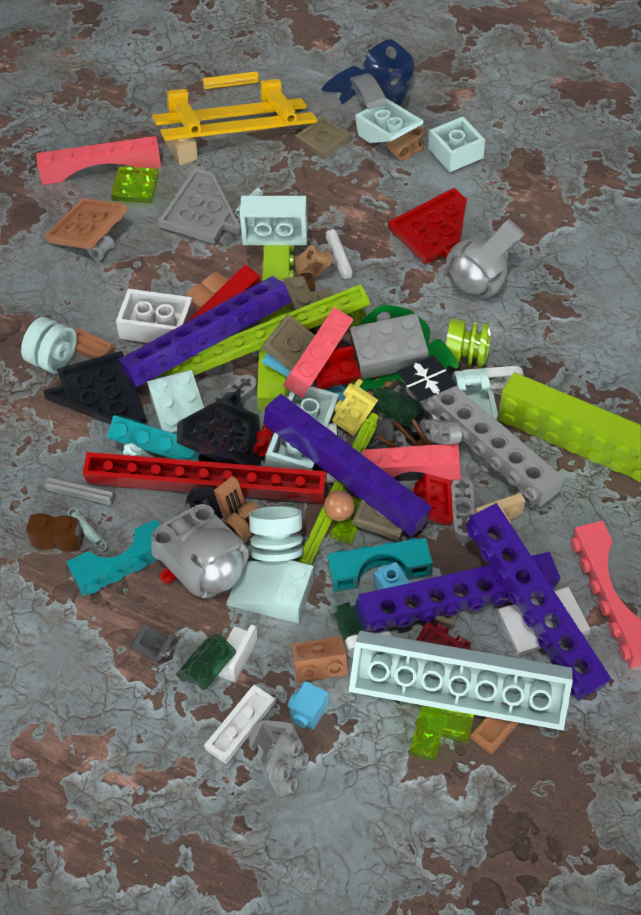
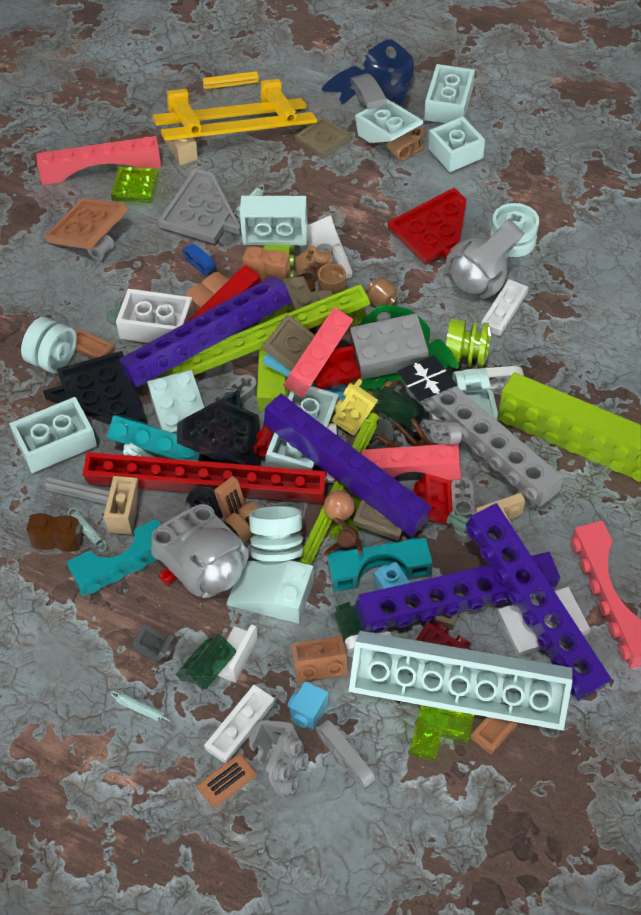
none -> light aqua brick [9,397,97,474]
none -> tan slope [104,476,138,535]
none -> sand green piece [106,301,123,325]
none -> light aqua piece [111,691,170,721]
none -> blue beam [182,243,216,276]
none -> nougat tile [196,753,257,810]
none -> nougat brick [243,246,290,281]
none -> white sticker [299,215,340,253]
none -> light grey beam [316,720,376,789]
none -> medium nougat wheel [318,263,346,295]
none -> reddish brown plant [323,518,363,556]
none -> medium nougat head [365,277,398,307]
none -> light aqua brick [424,64,475,123]
none -> sand green piece [447,511,469,536]
none -> white plate [480,279,528,336]
none -> light aqua wheel [491,203,539,257]

